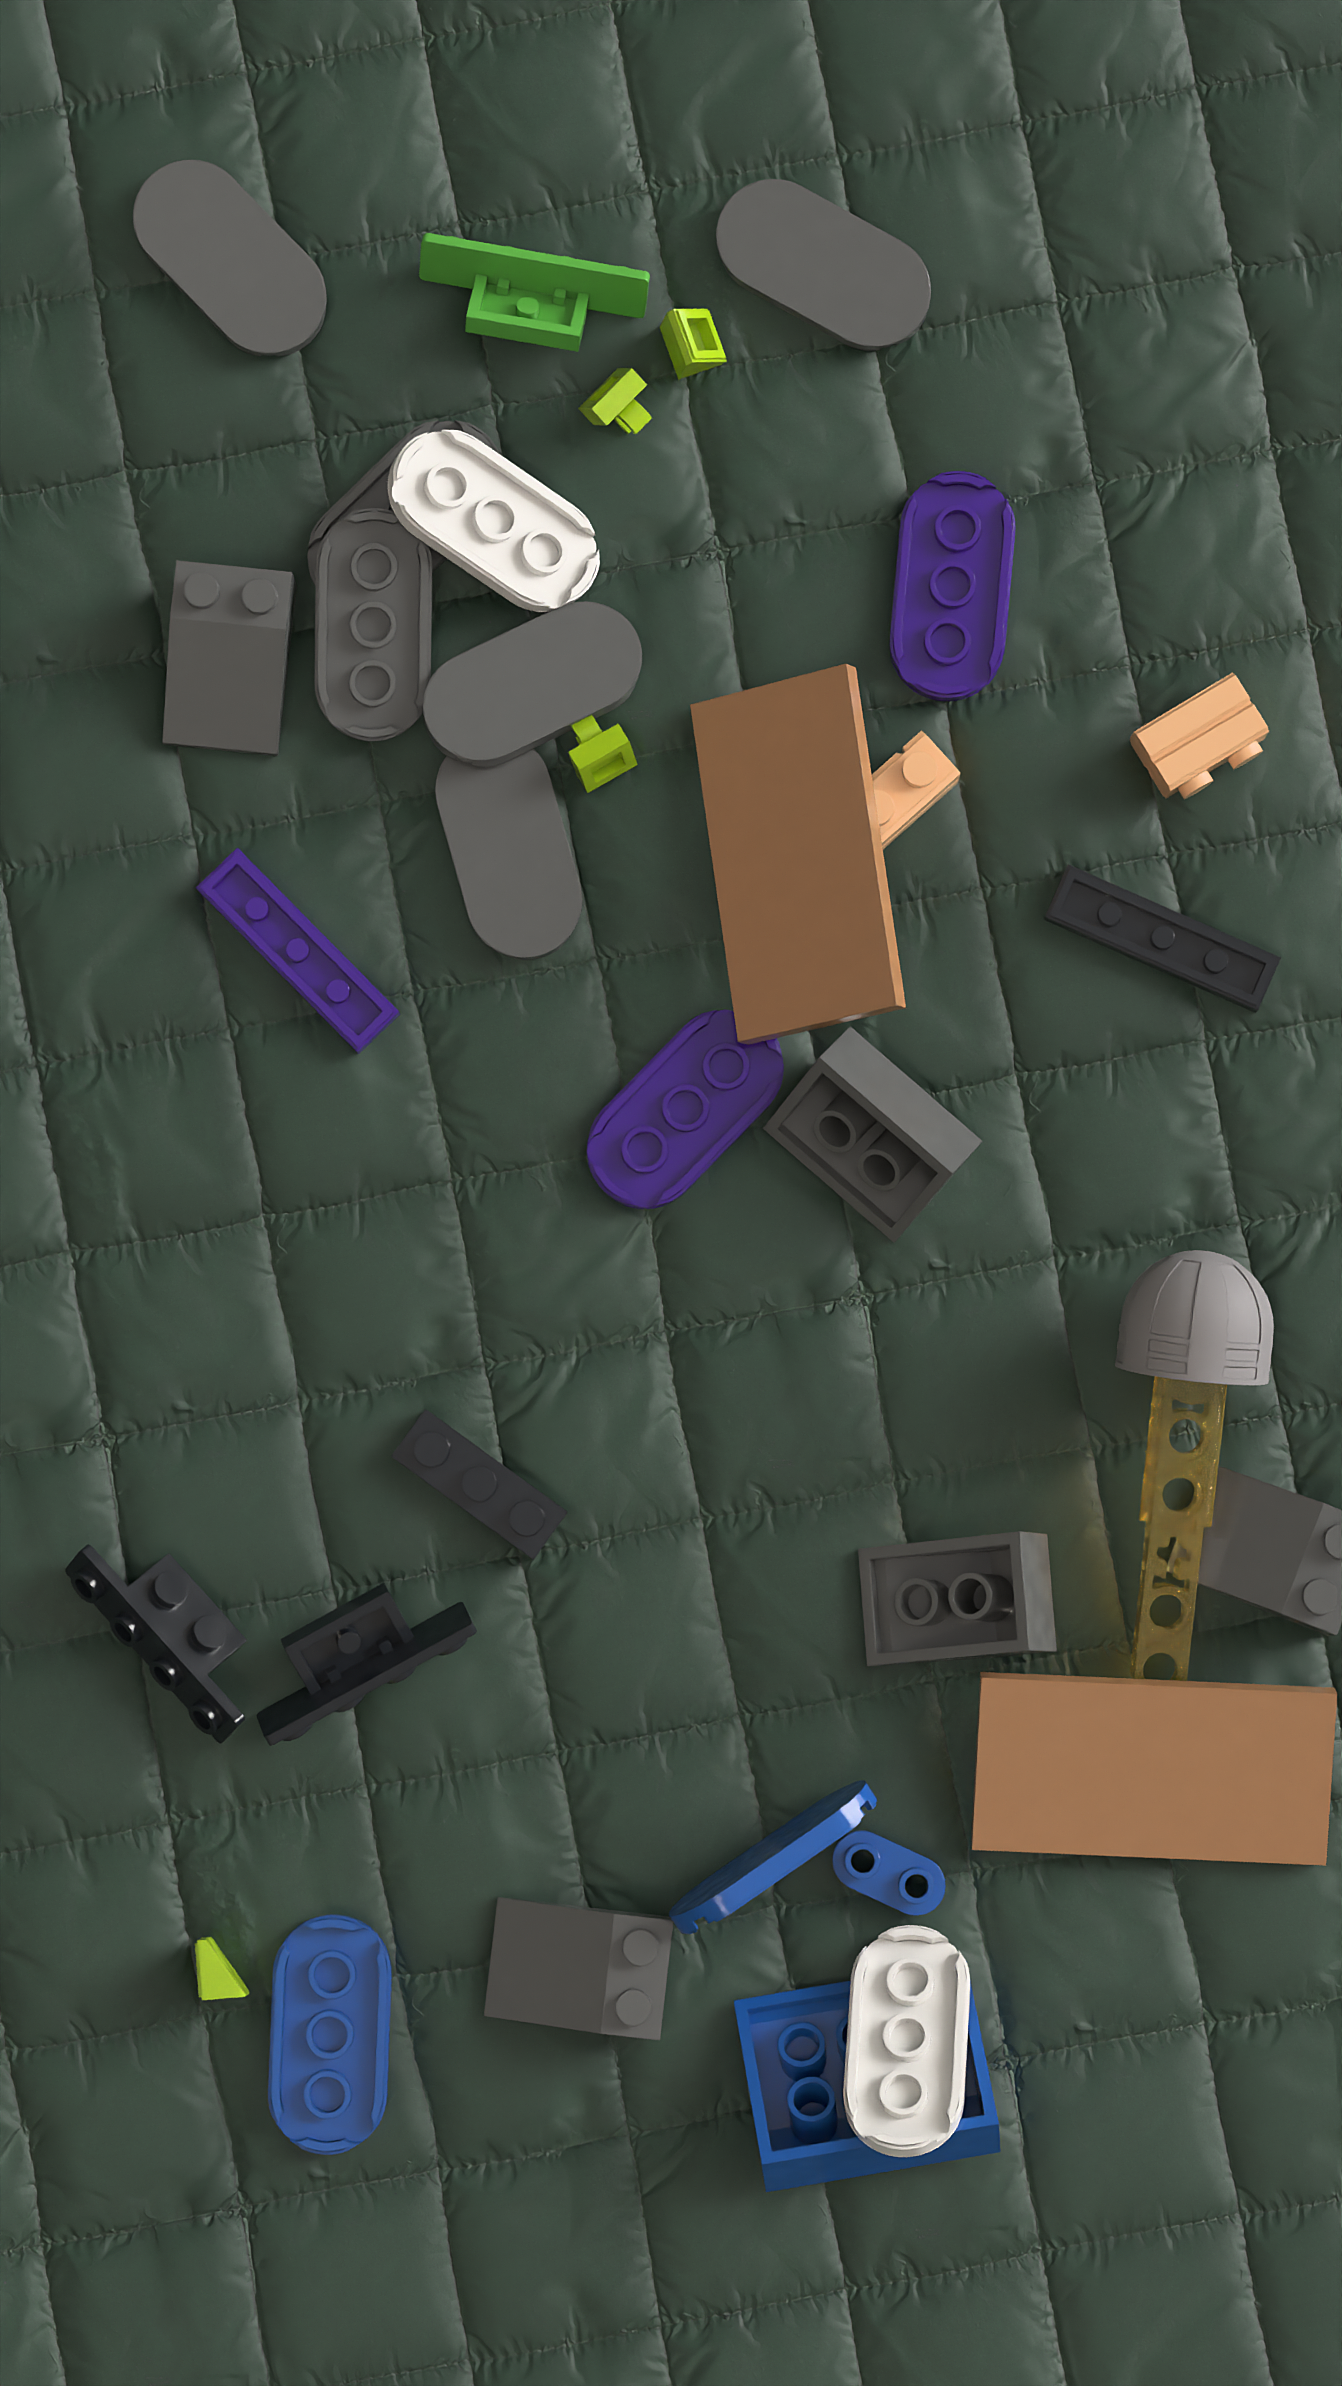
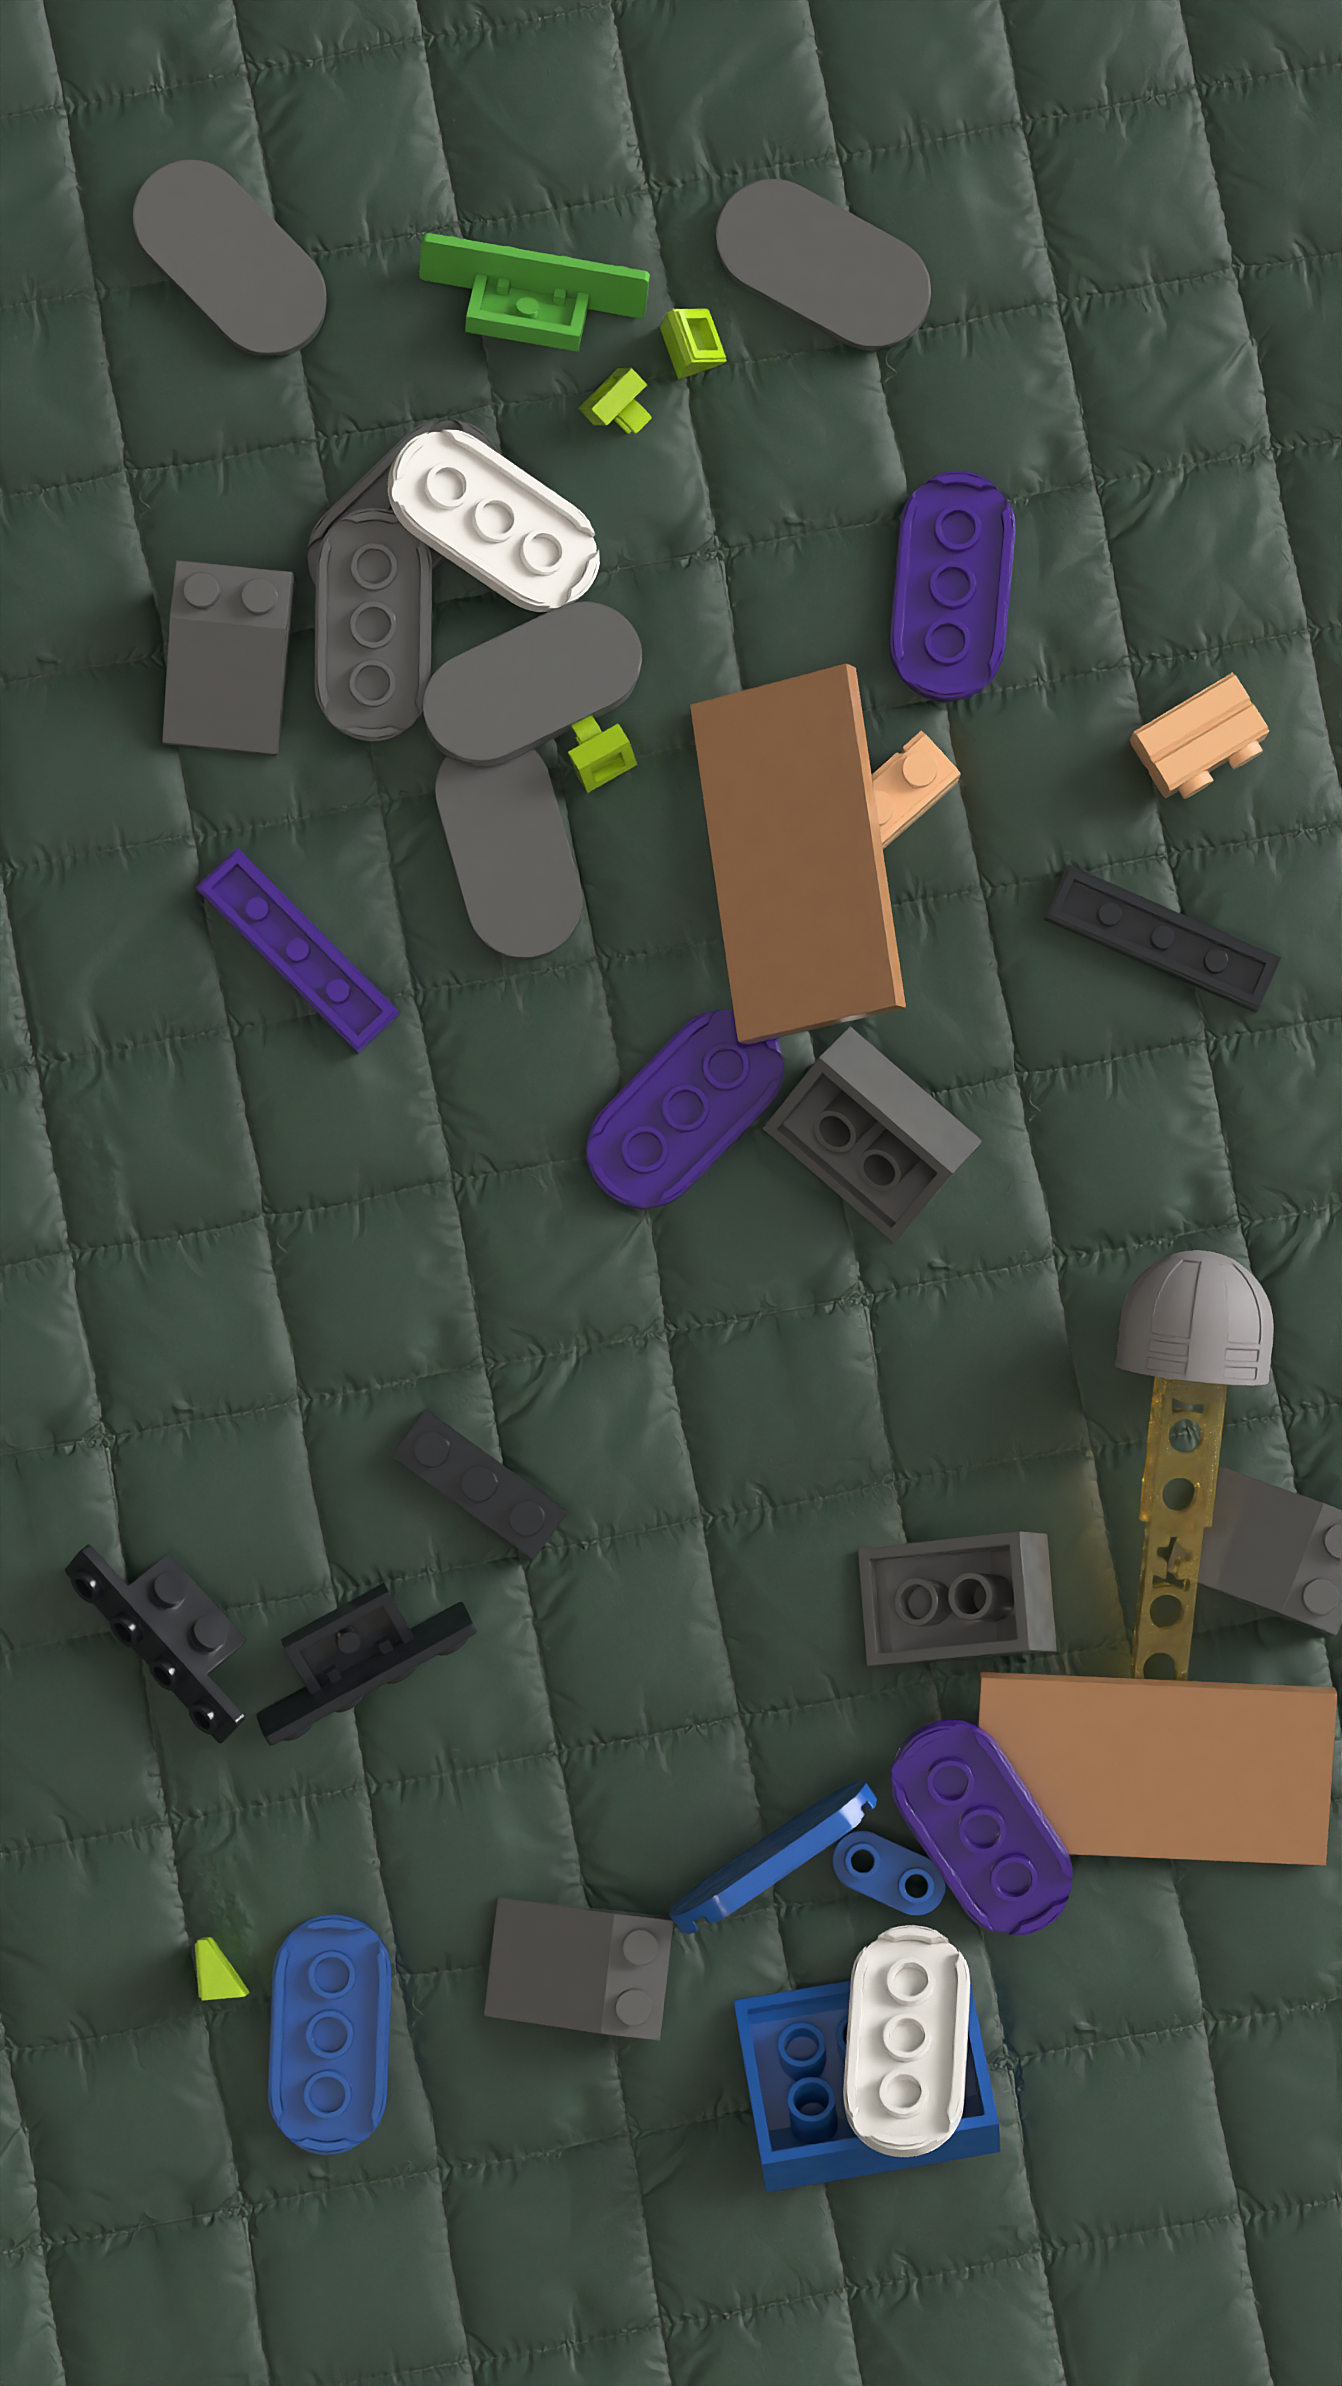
none -> dark purple tile [891,1720,1073,1935]

